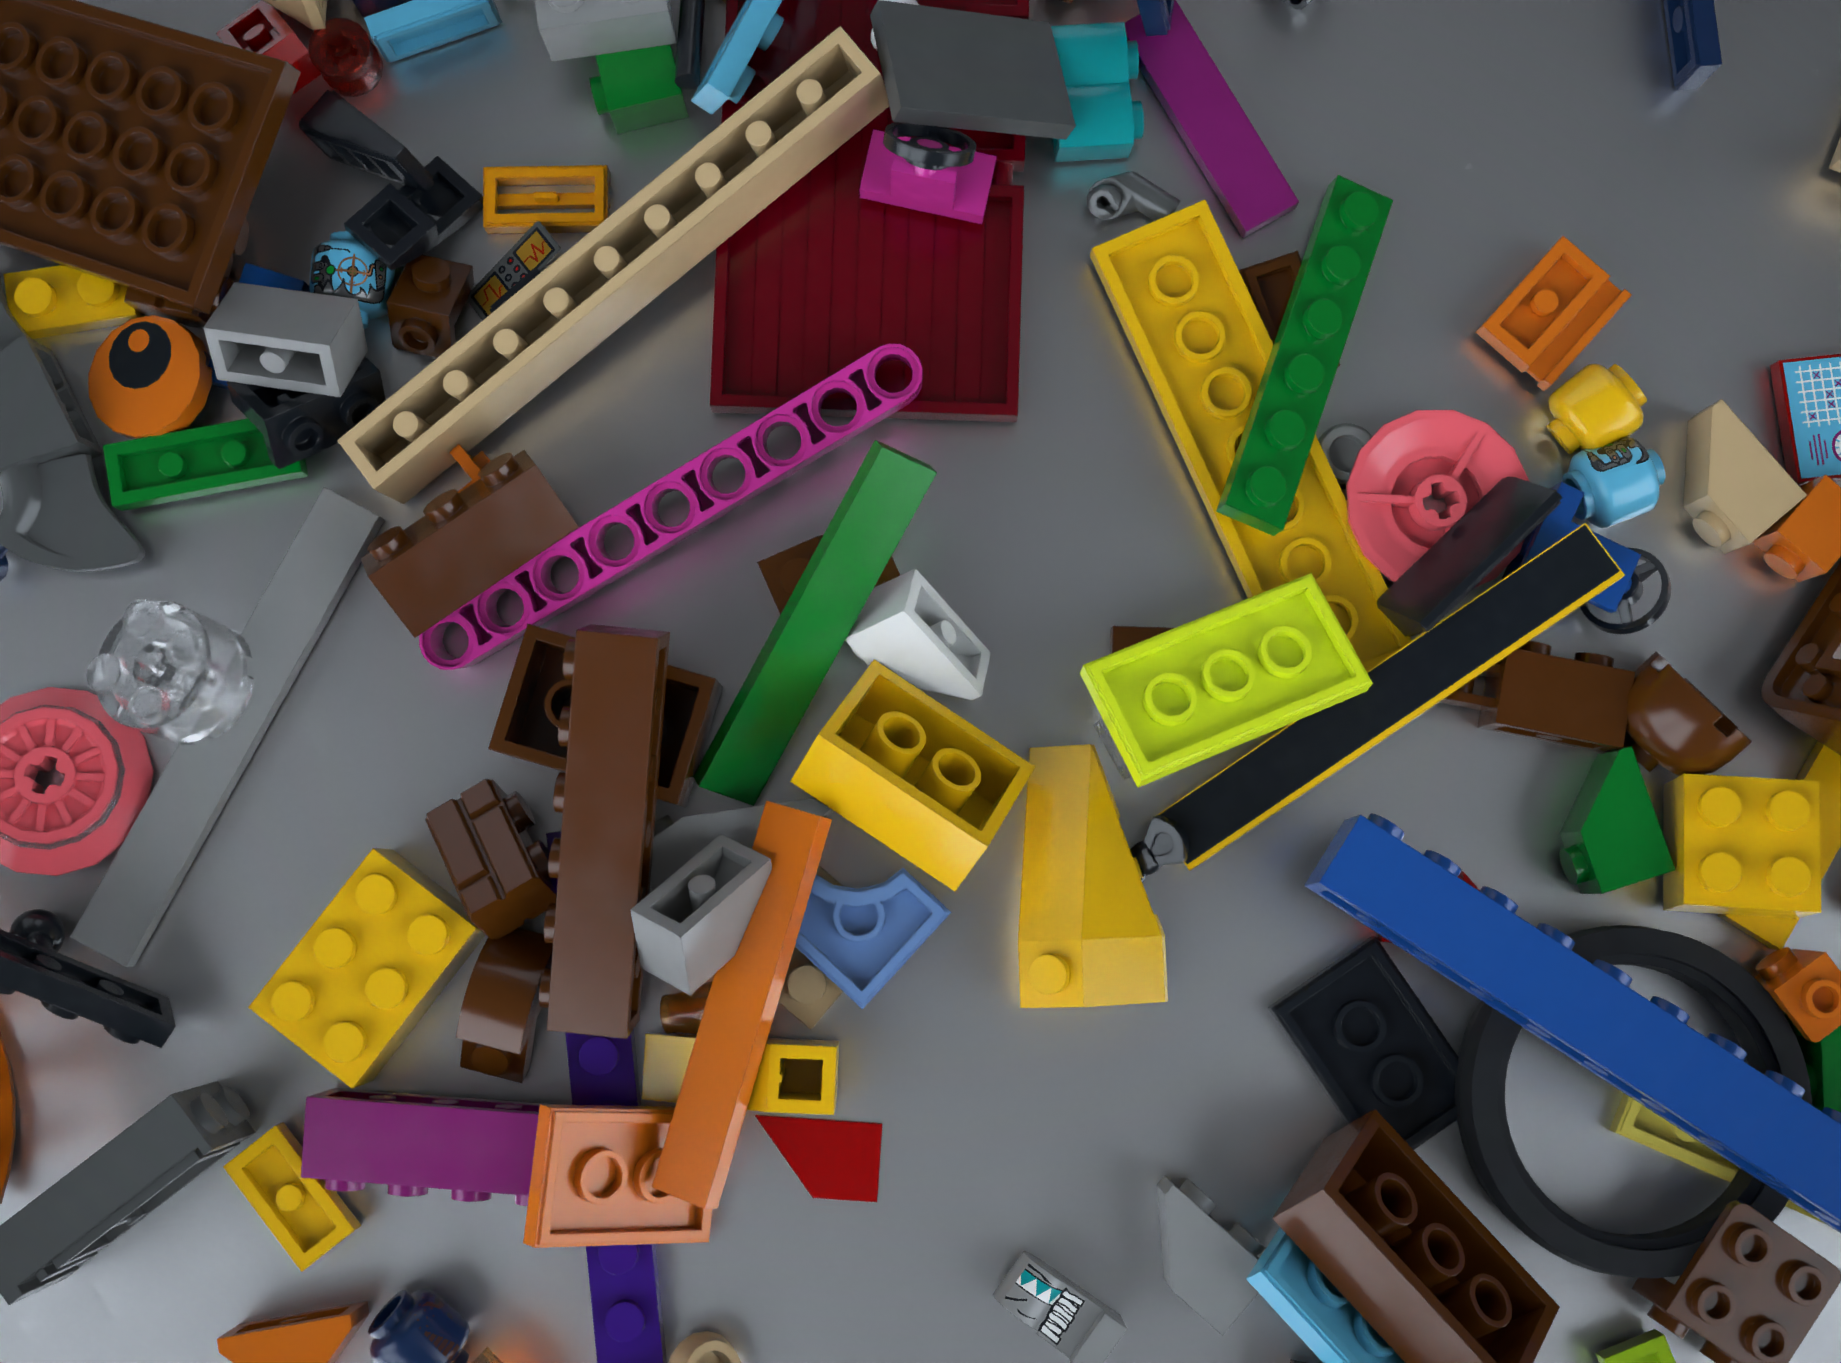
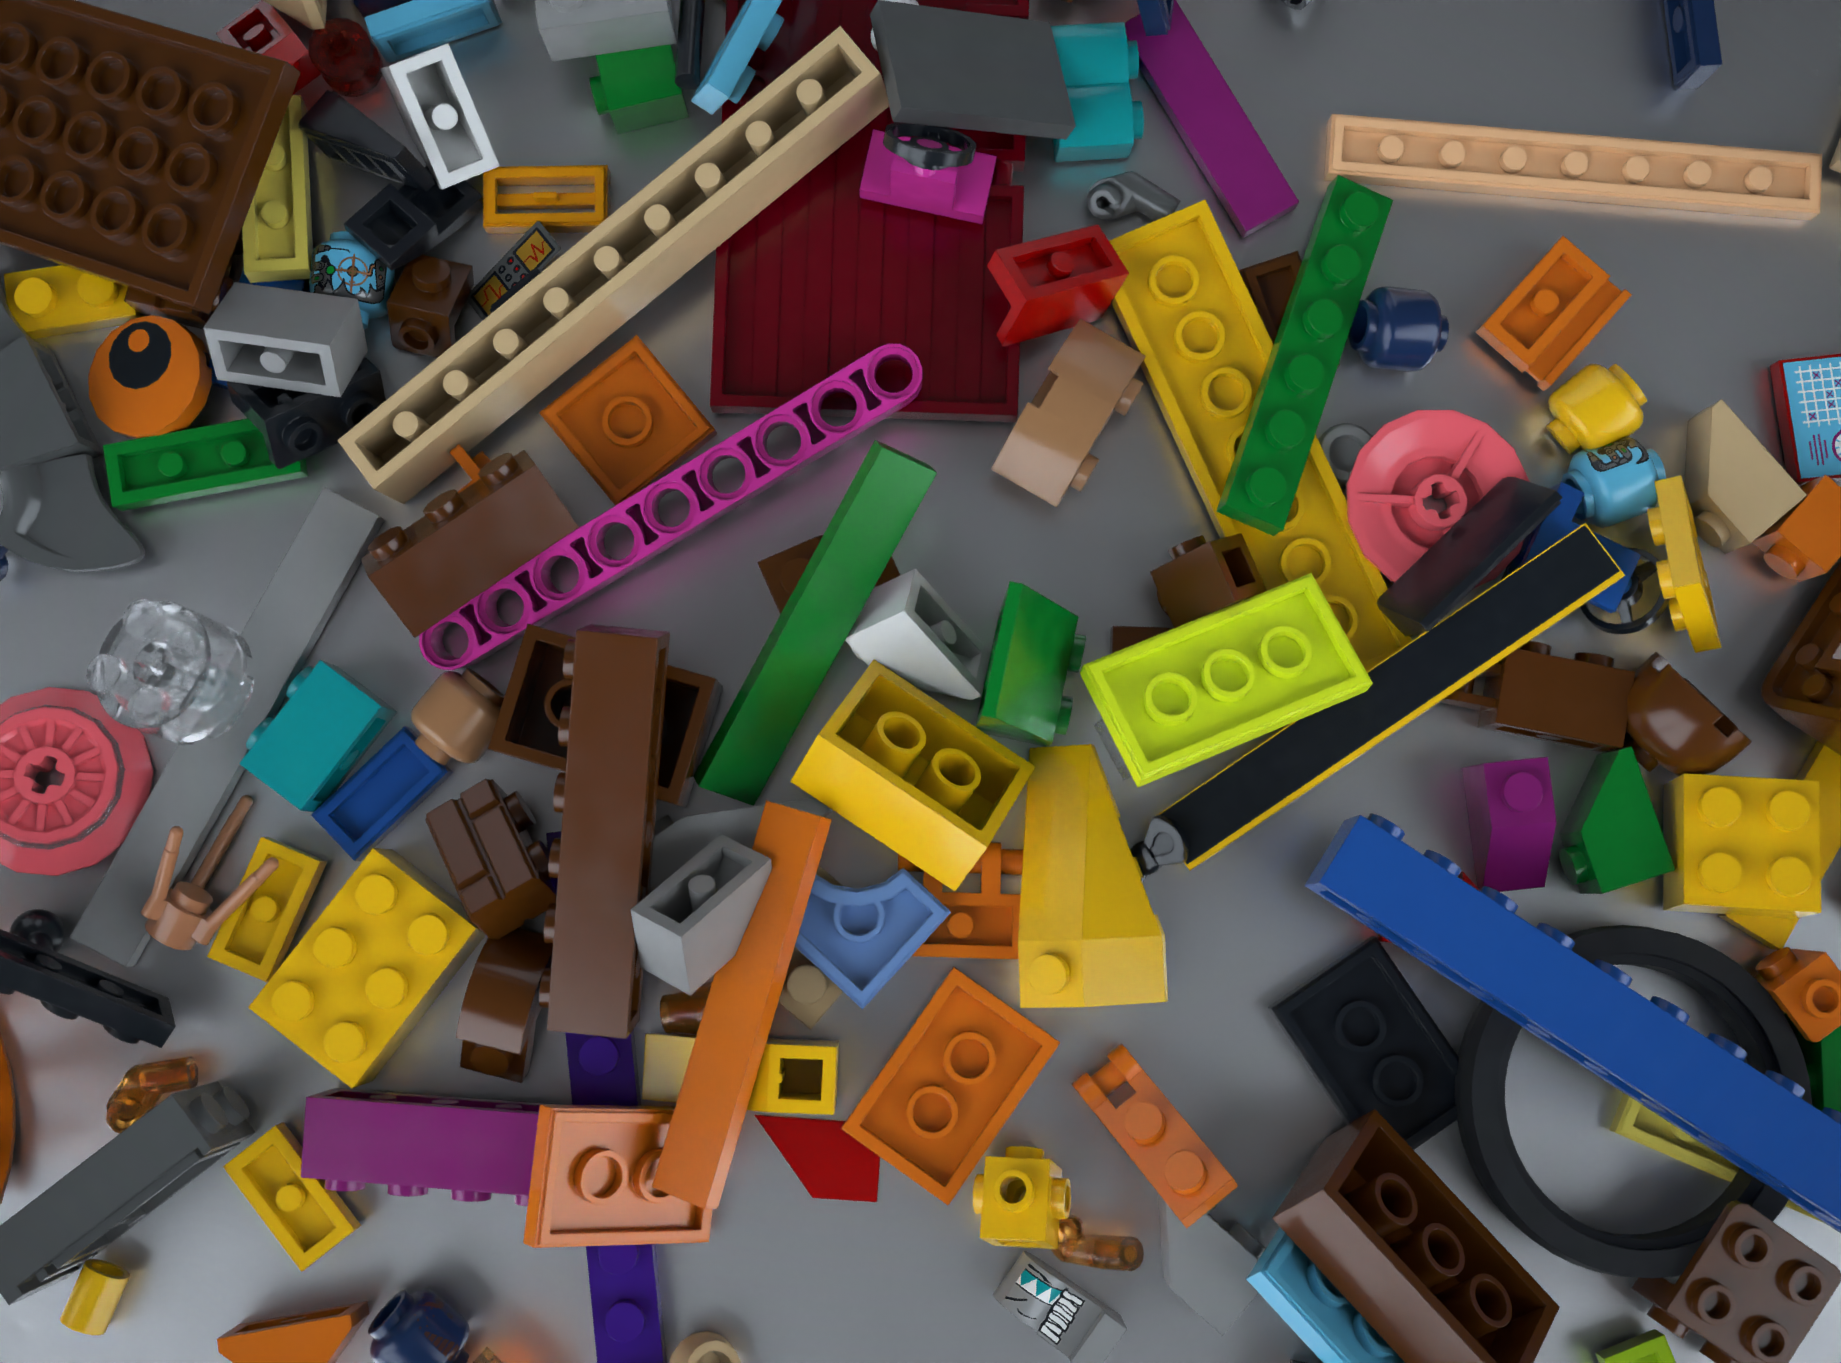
none -> yellow hinge [60,1259,130,1335]
none -> clear orange arm [105,1056,198,1134]
none -> nougat plant [140,795,279,951]
none -> yellow plate [207,837,327,982]
none -> teal brick [239,660,397,812]
none -> light yellow plate [242,95,313,283]
none -> blue tile [311,726,453,861]
none -> white slope [380,43,500,189]
none -> medium nougat head [411,668,505,766]
none -> orange tile [539,335,717,506]
none -> orange plate [841,966,1060,1205]
none -> orange plate [898,842,1023,959]
none -> yellow brick [973,1146,1071,1249]
none -> green slope [975,581,1086,747]
none -> red panel [987,224,1129,346]
none -> medium nougat brick [991,319,1145,507]
none -> clear orange arm [1051,1215,1144,1271]
none -> orange plate [1072,1044,1238,1229]
none -> reddish brown brick [1150,533,1267,628]
none -> light nougat tile [1324,114,1822,221]
none -> dark blue head [1349,286,1449,372]
none -> magenta slope [1462,757,1557,892]
none -> yellow plate [1647,475,1722,653]

